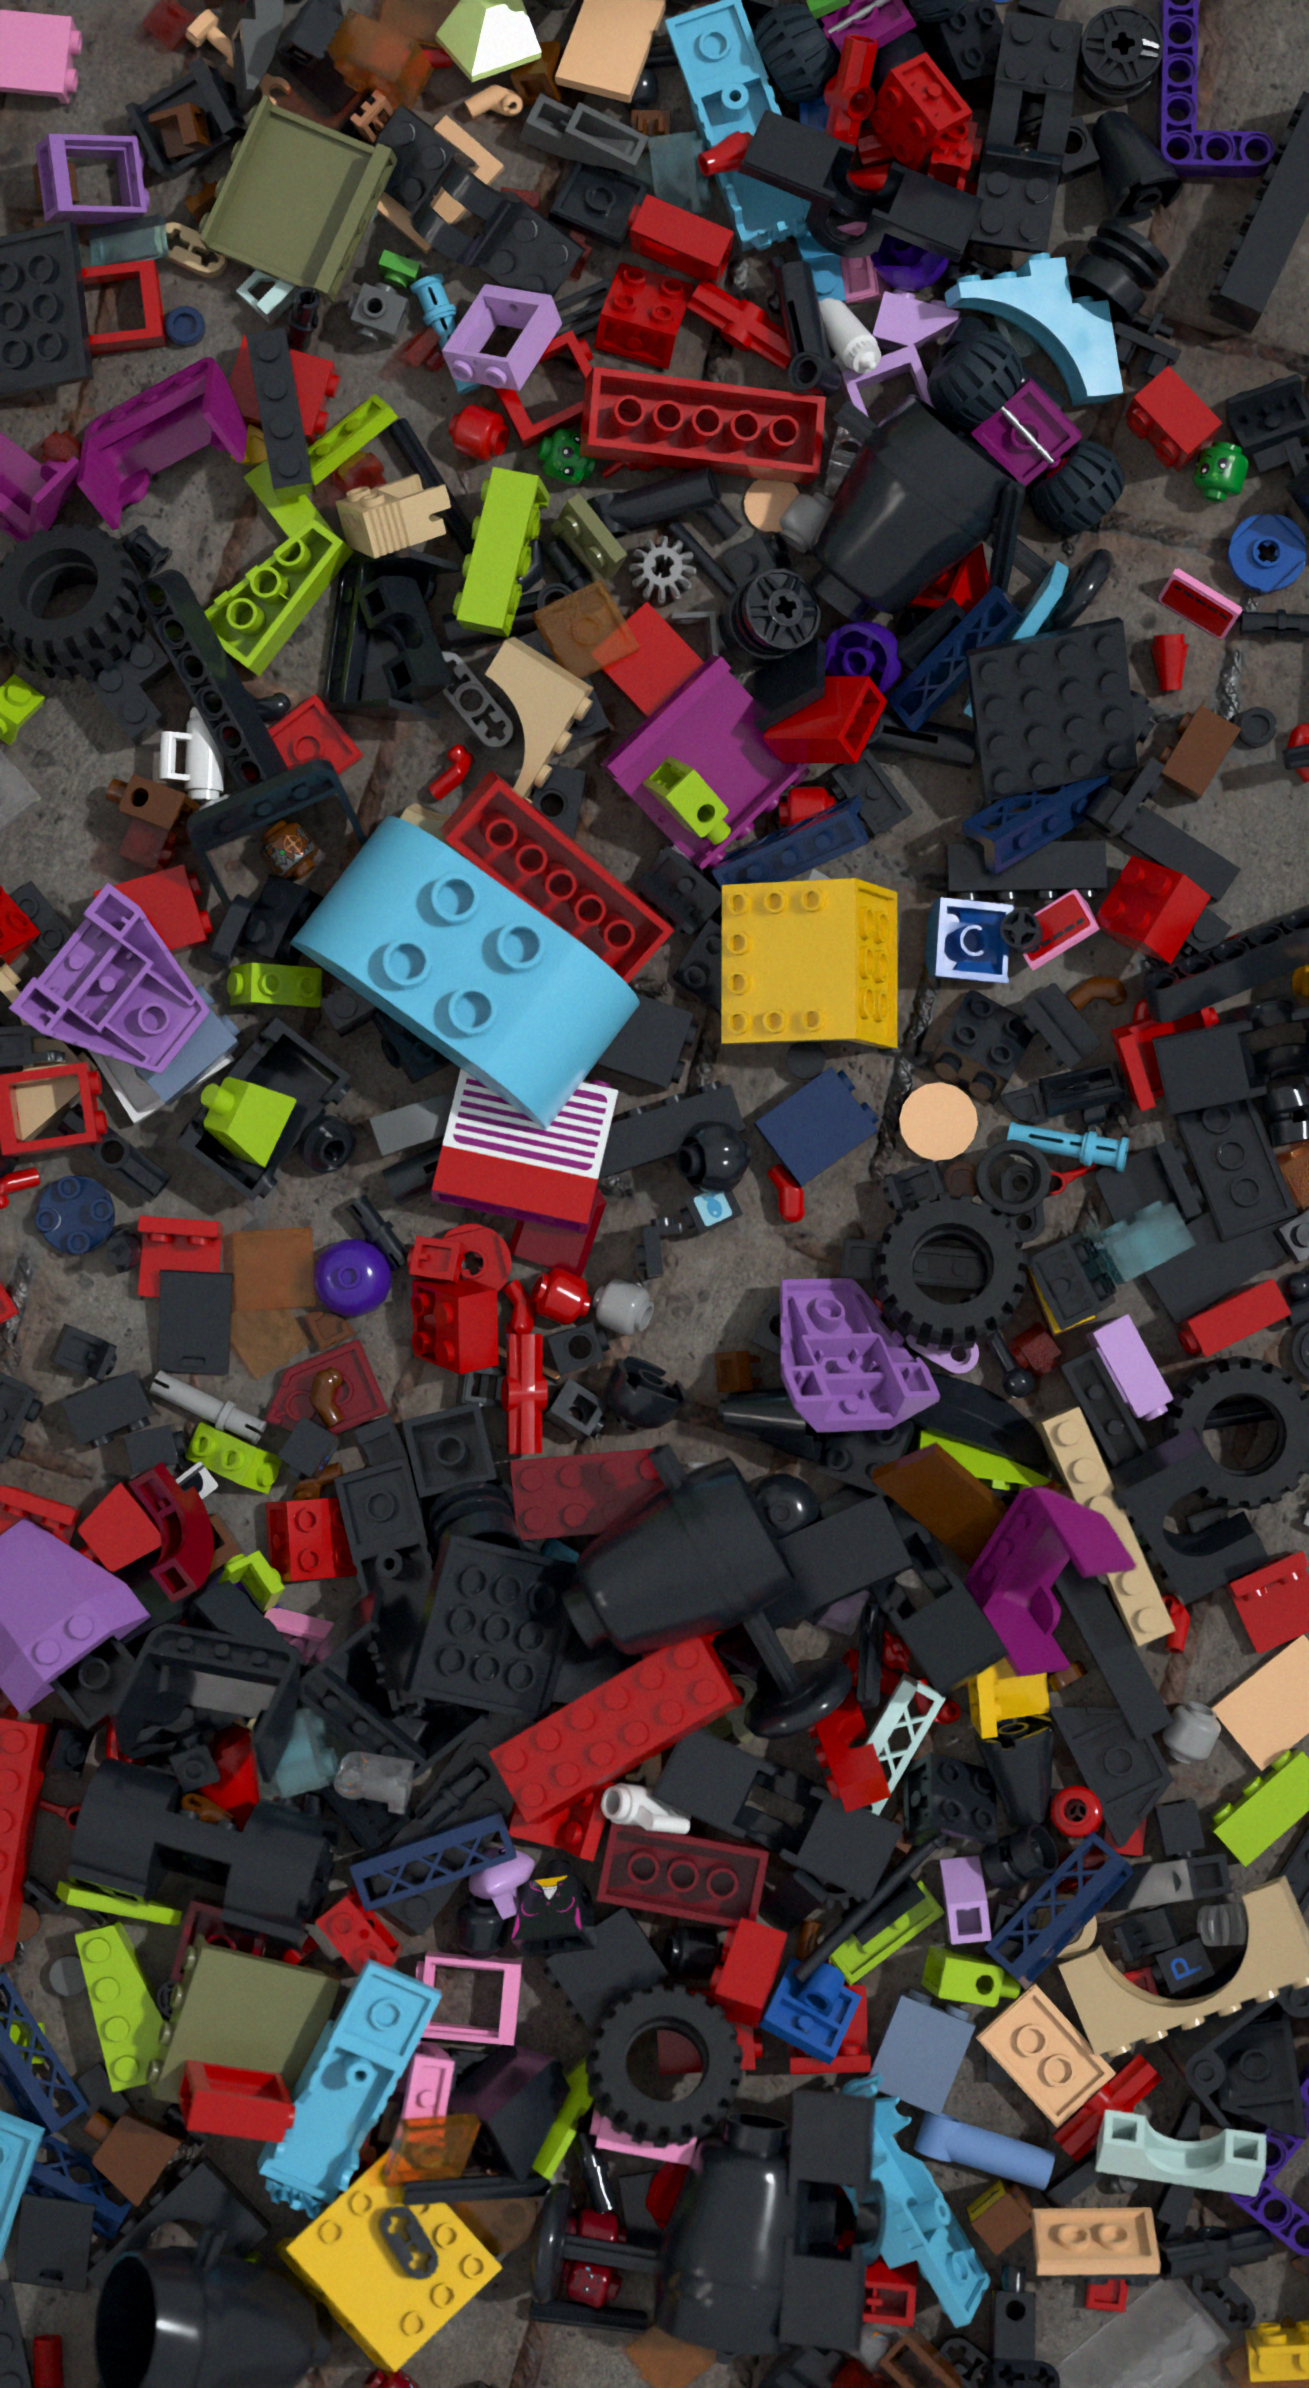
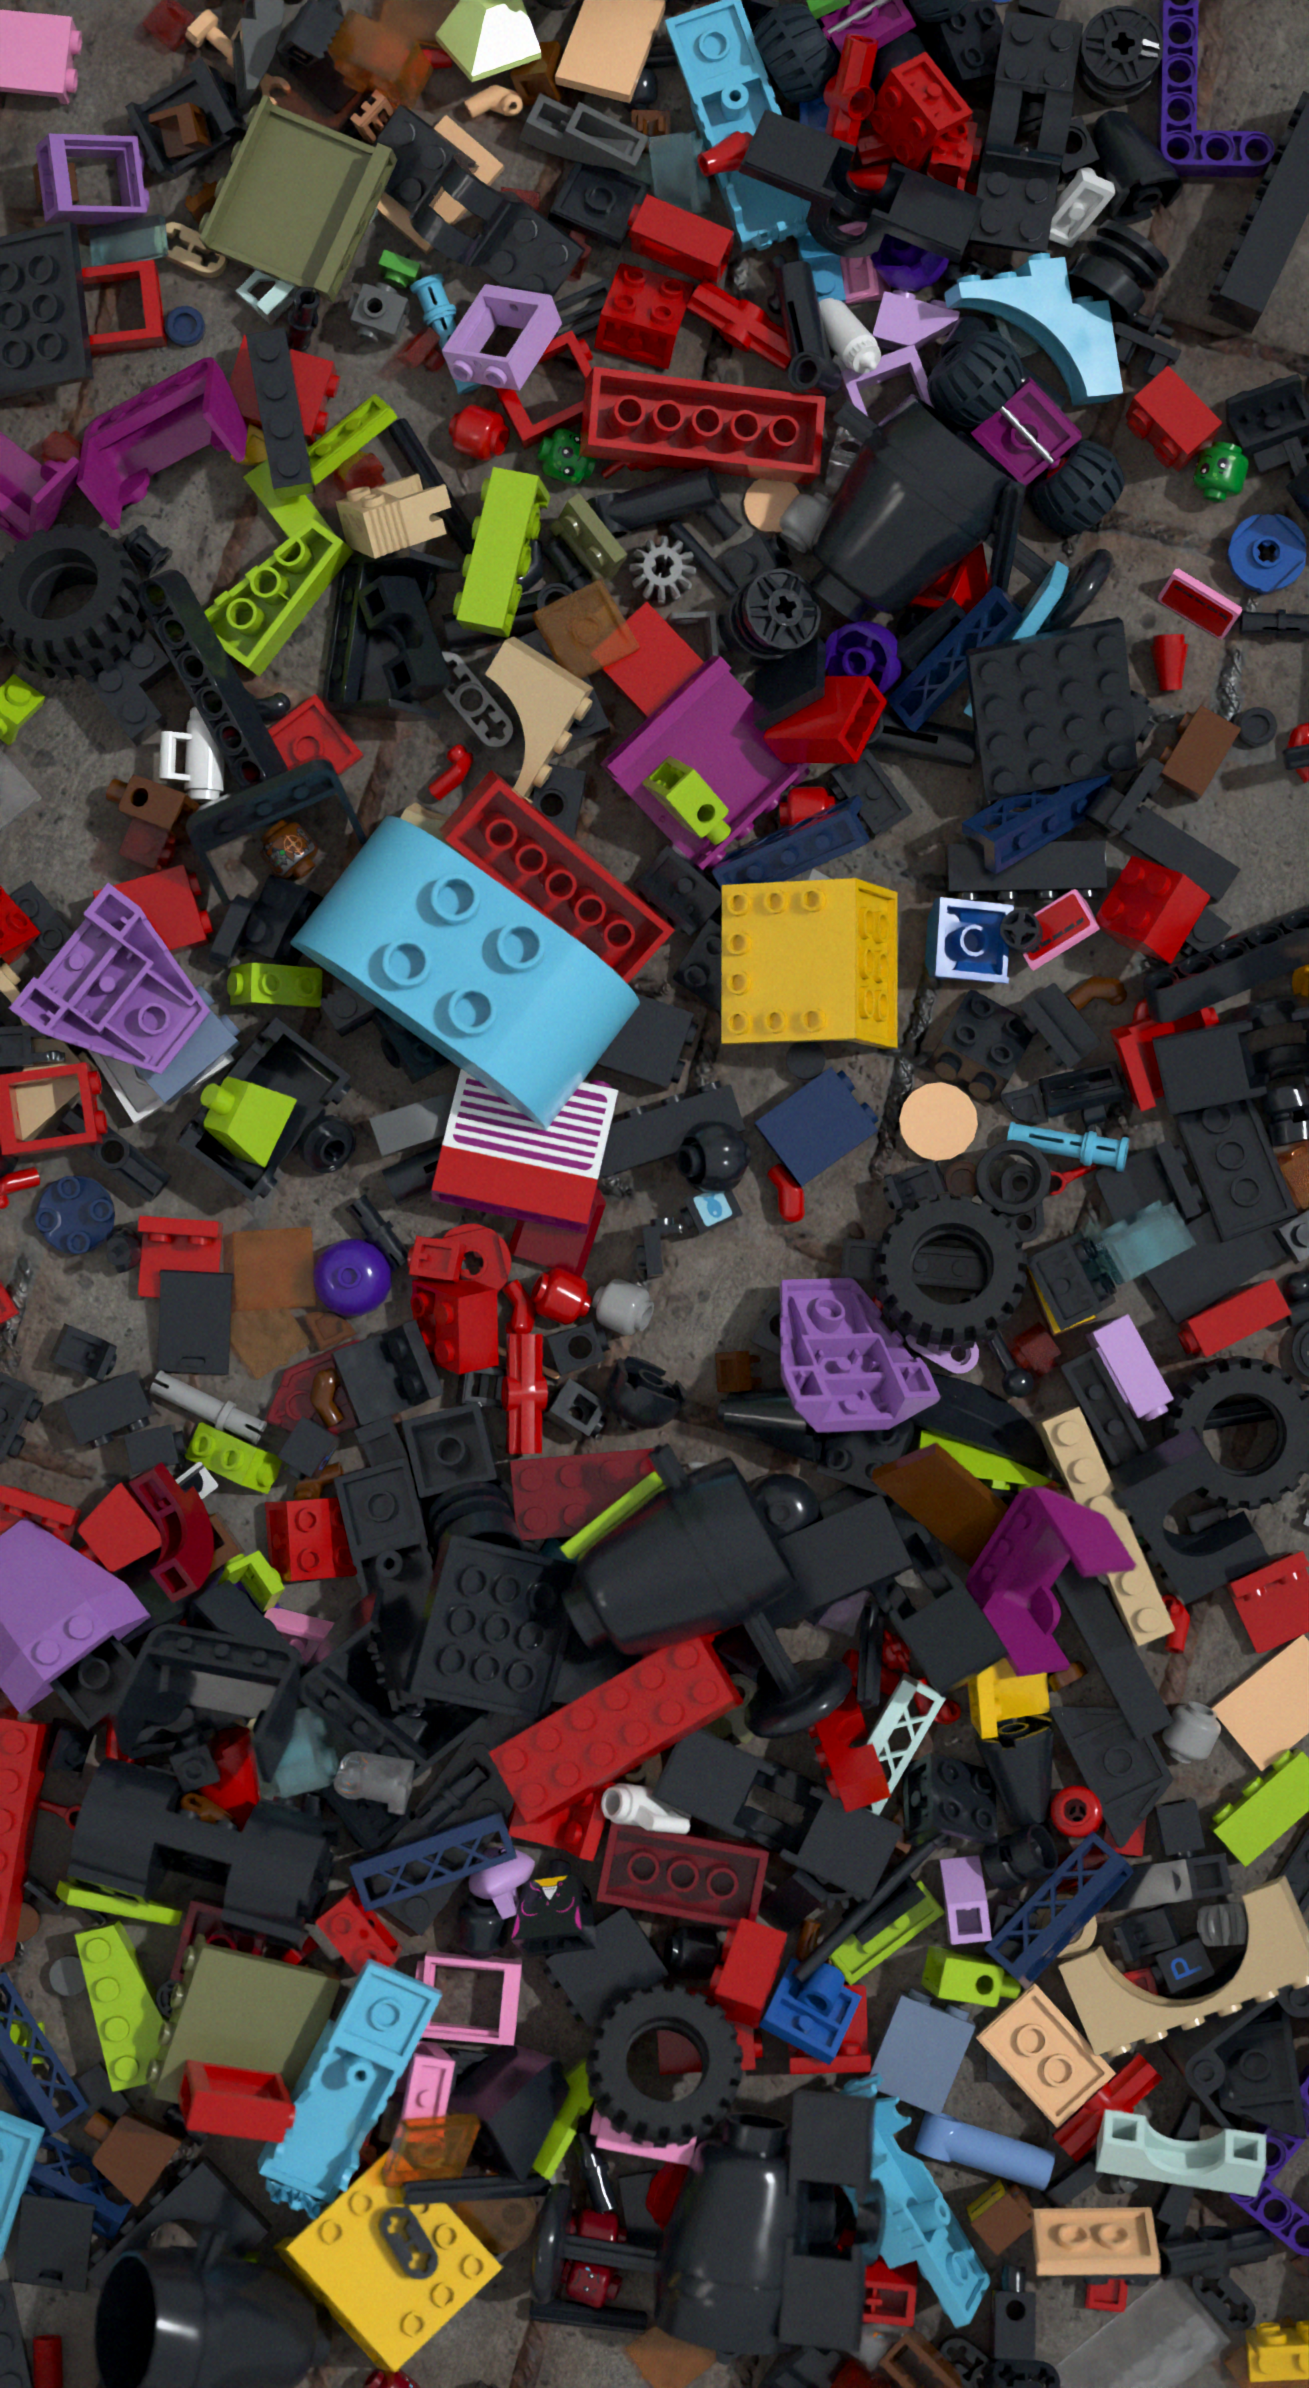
none -> black bracket [331,1320,444,1427]
none -> lime tile [560,1471,663,1559]
none -> white tile [1049,167,1116,248]

